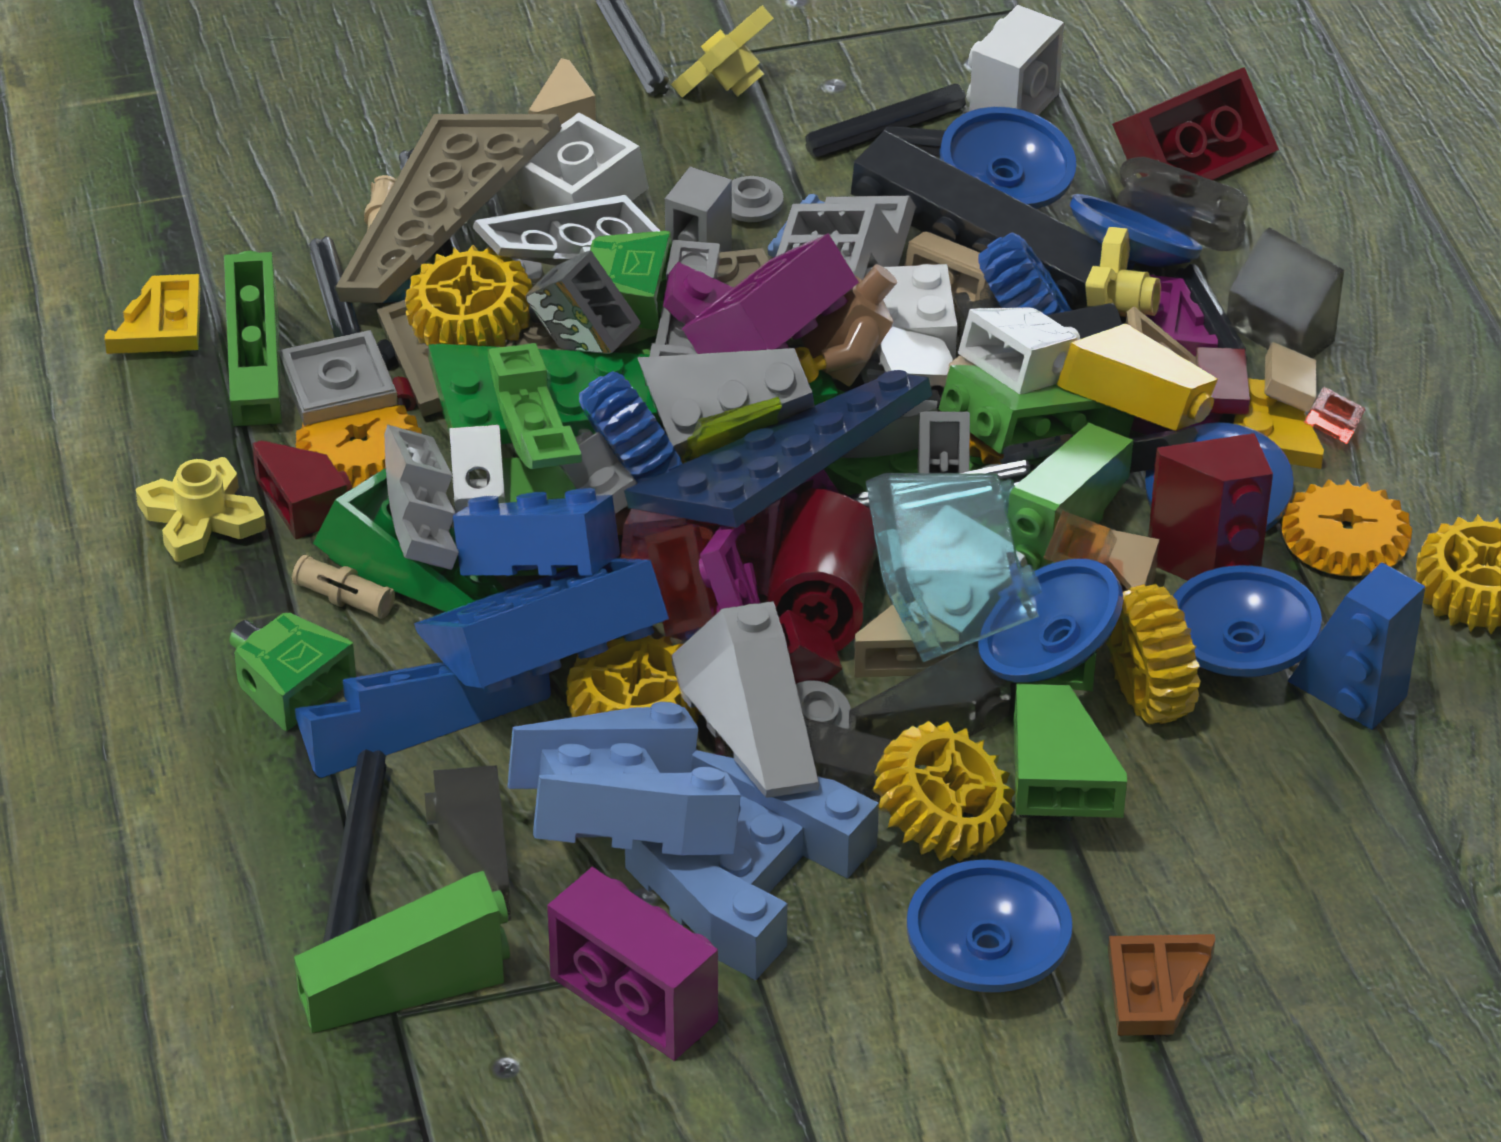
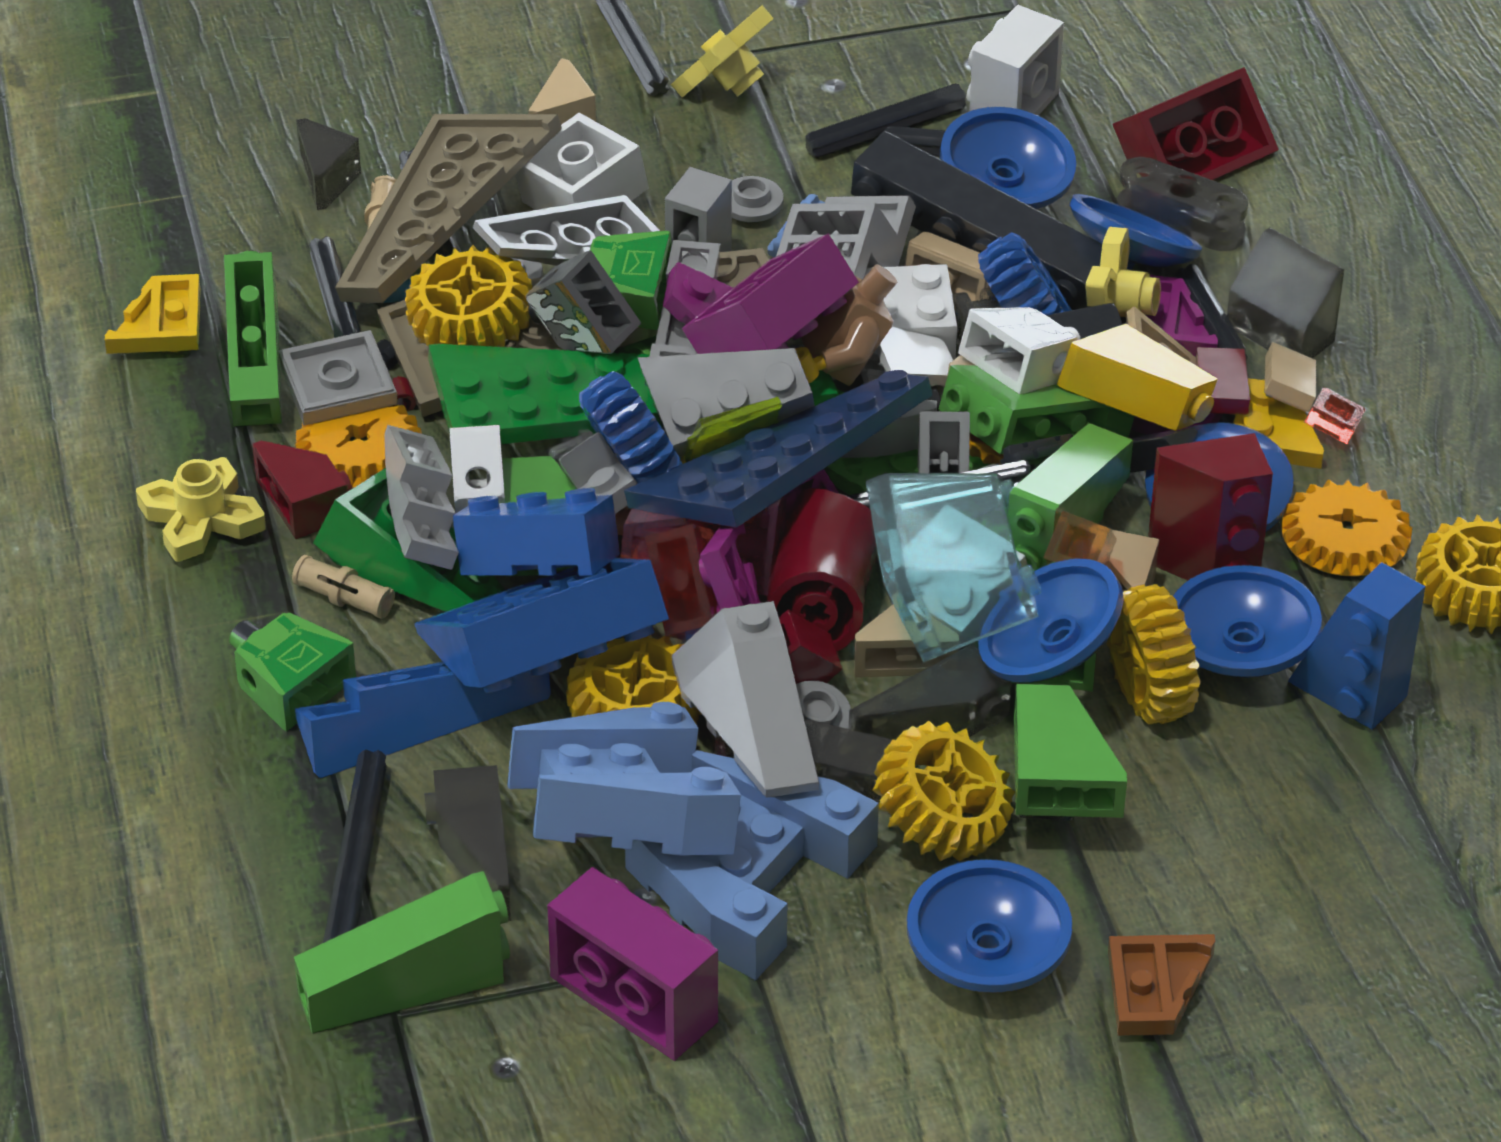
bright green slope [488,343,582,469] -> none
none -> clear smoke slope [296,118,361,210]

